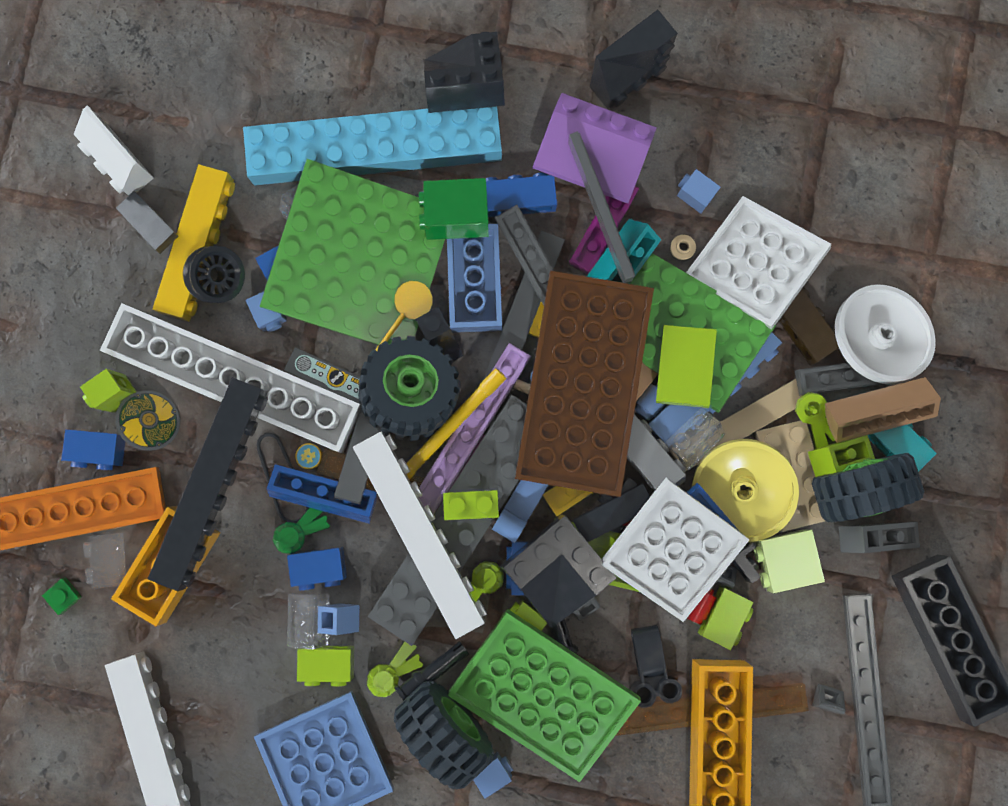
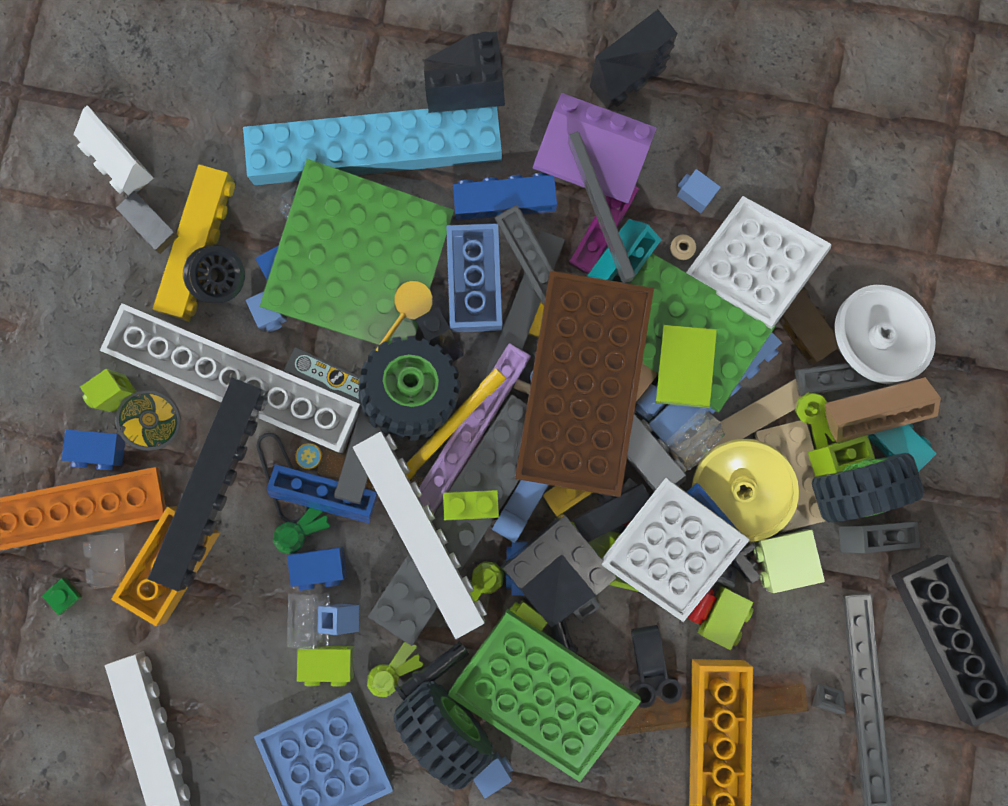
green brick [419,178,489,240] -> none

